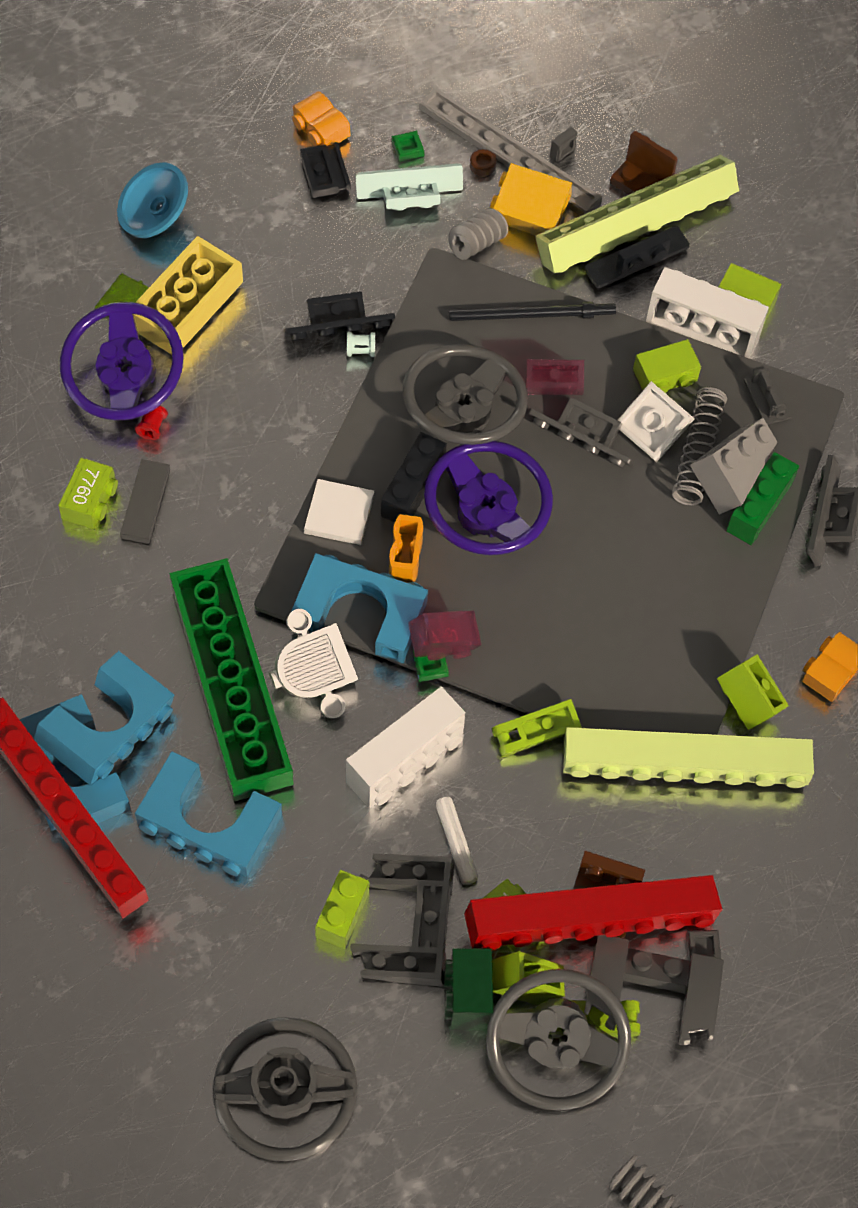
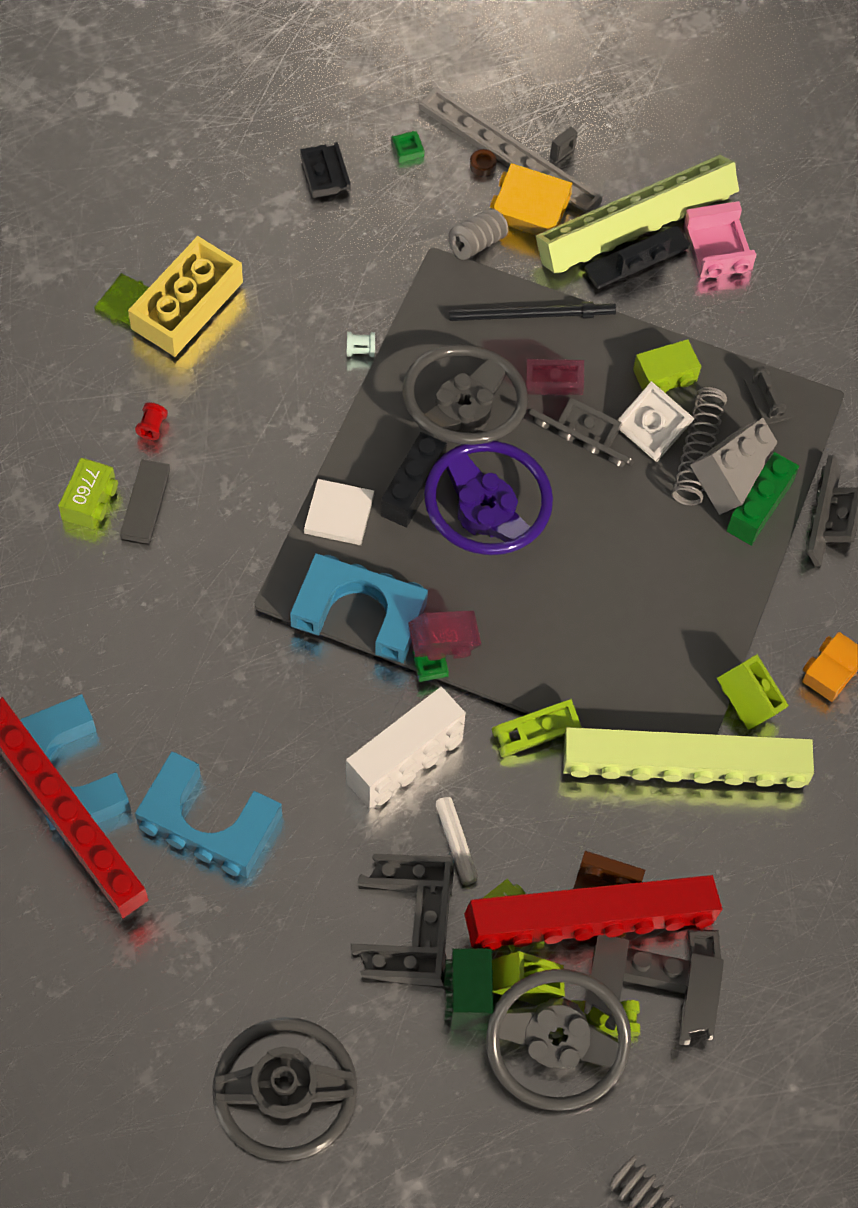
dark azure arch [34,651,175,786] -> none
dark purple piece [60,302,184,420] -> none
dark azure dish [117,162,188,238] -> none
green brick [169,558,294,801] -> none
white piece [269,609,358,719] -> none
black bracket [283,291,396,341] -> none
light orange brick [292,91,350,146] -> none
lime brick [315,870,369,949] -> none
light aqua bracket [355,163,463,211] -> none
light orange brick [389,514,423,583] -> none
reddish brown bracket [610,131,678,195] -> none
white brick [646,267,769,359] -> none
lime brick [719,263,782,324] -> none
none -> bright pink panel [683,201,756,278]

